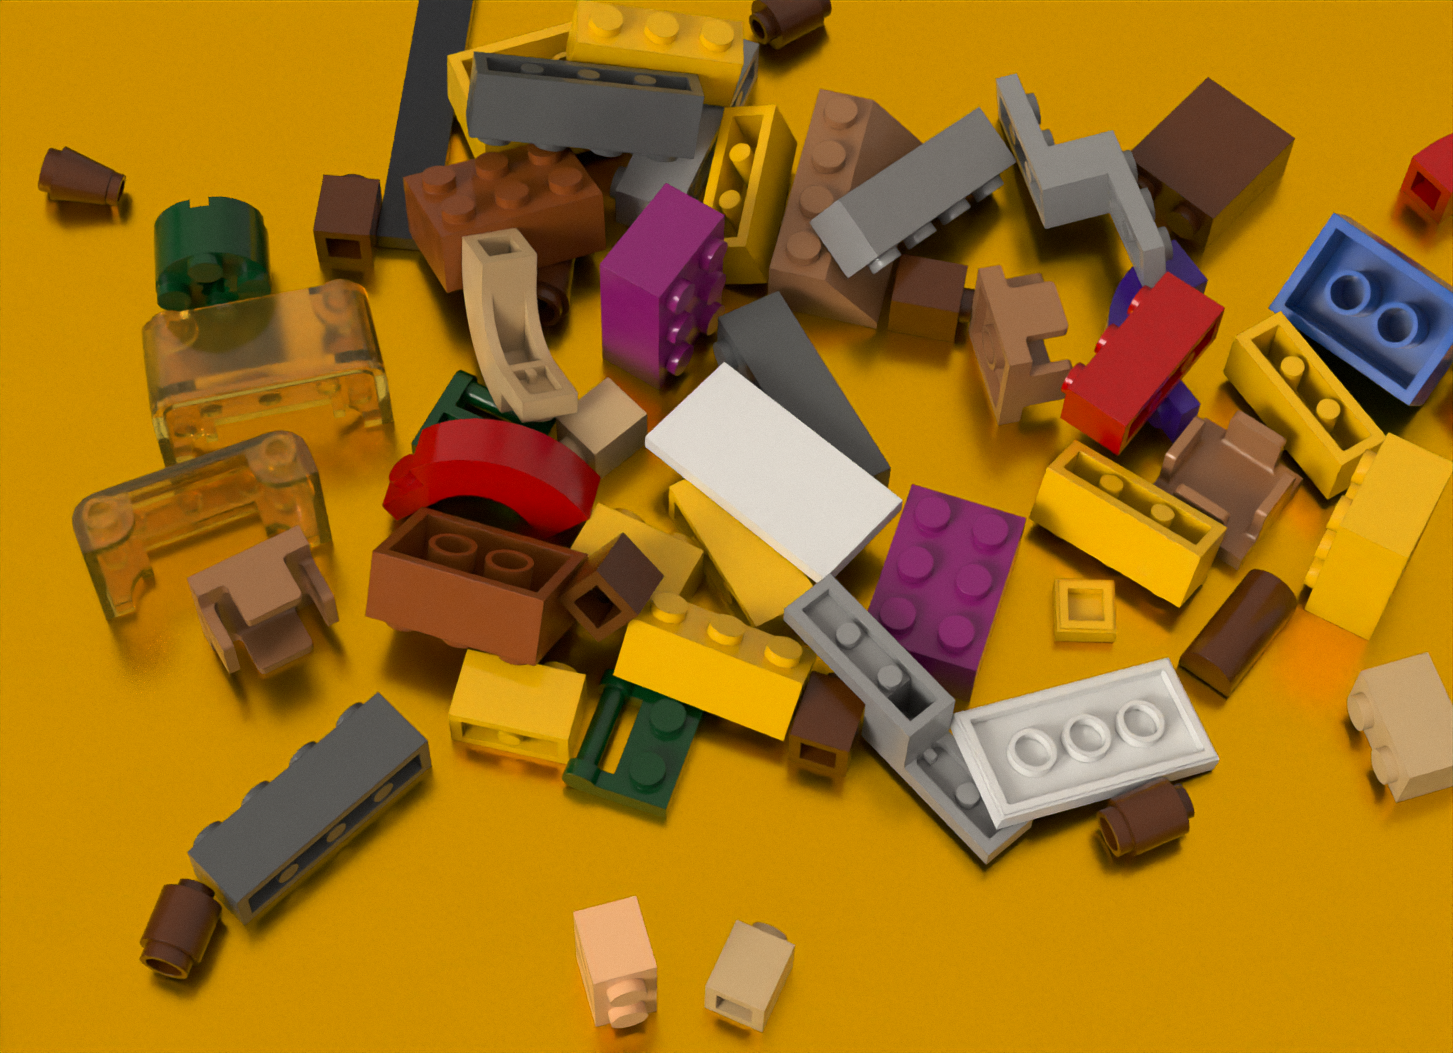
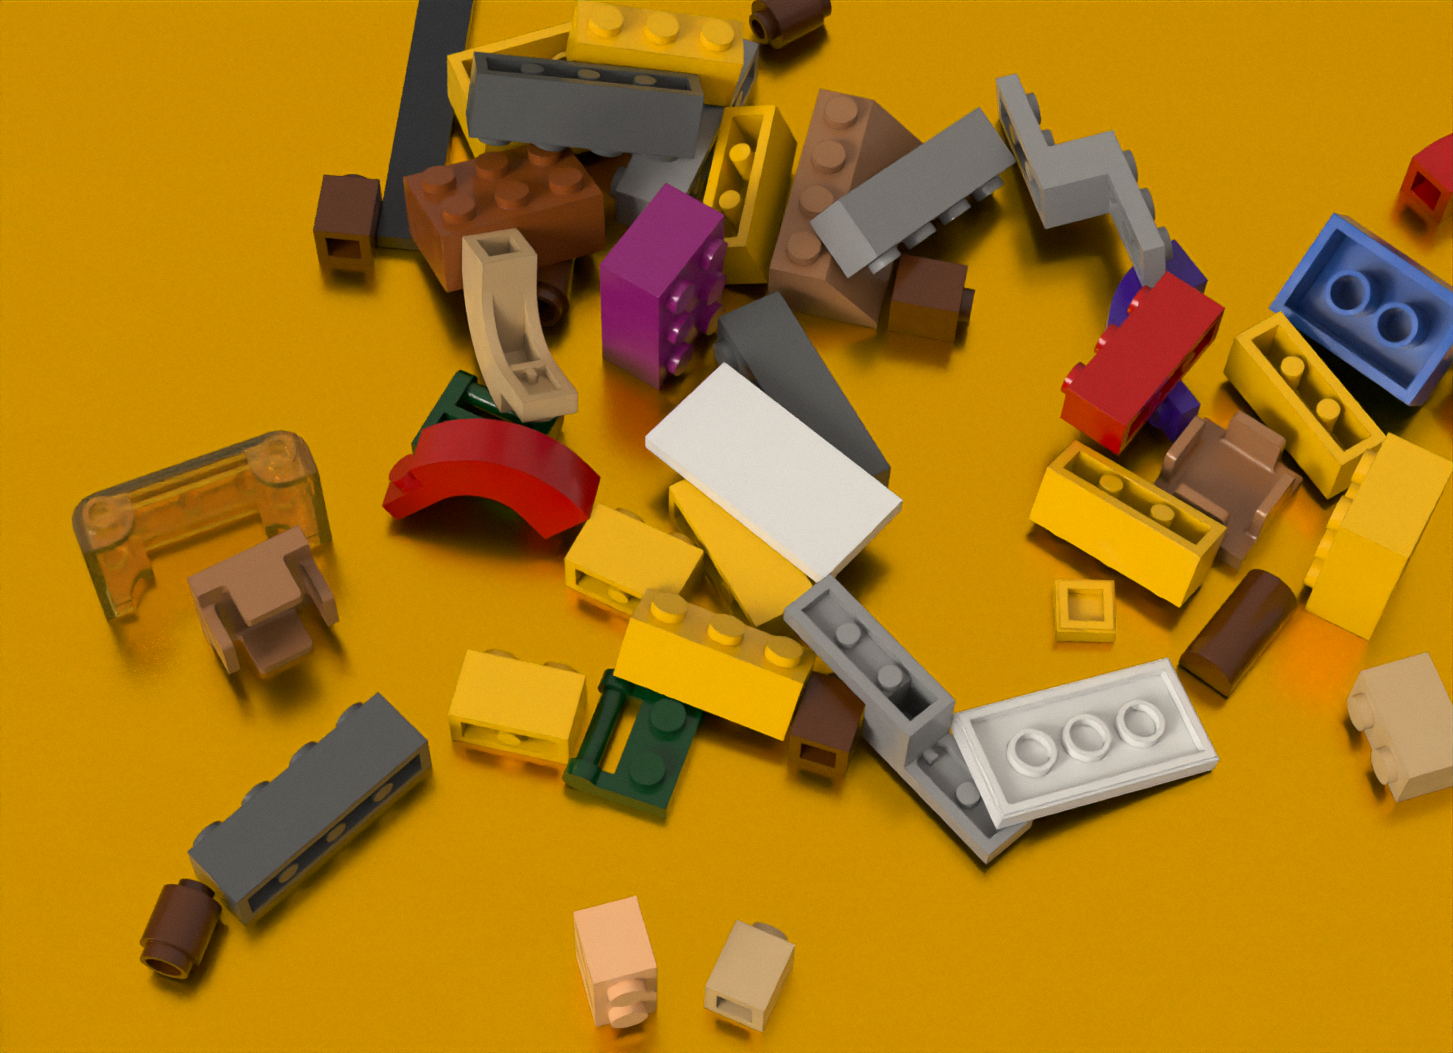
reddish brown cone [38,146,126,207] -> none
clear yellow windscreen [141,279,394,466] -> none
dark green brick [154,196,272,327] -> none
dark orange brick [365,507,588,666] -> none
tan brick [556,377,647,480] -> none
reddish brown brick [557,532,664,643] -> none
magenta brick [868,484,1026,702] -> none
medium nougat panel [968,265,1073,425] -> none
reddish brown brick [1097,776,1195,857] -> none
reddish brown brick [1131,77,1295,250] -> none

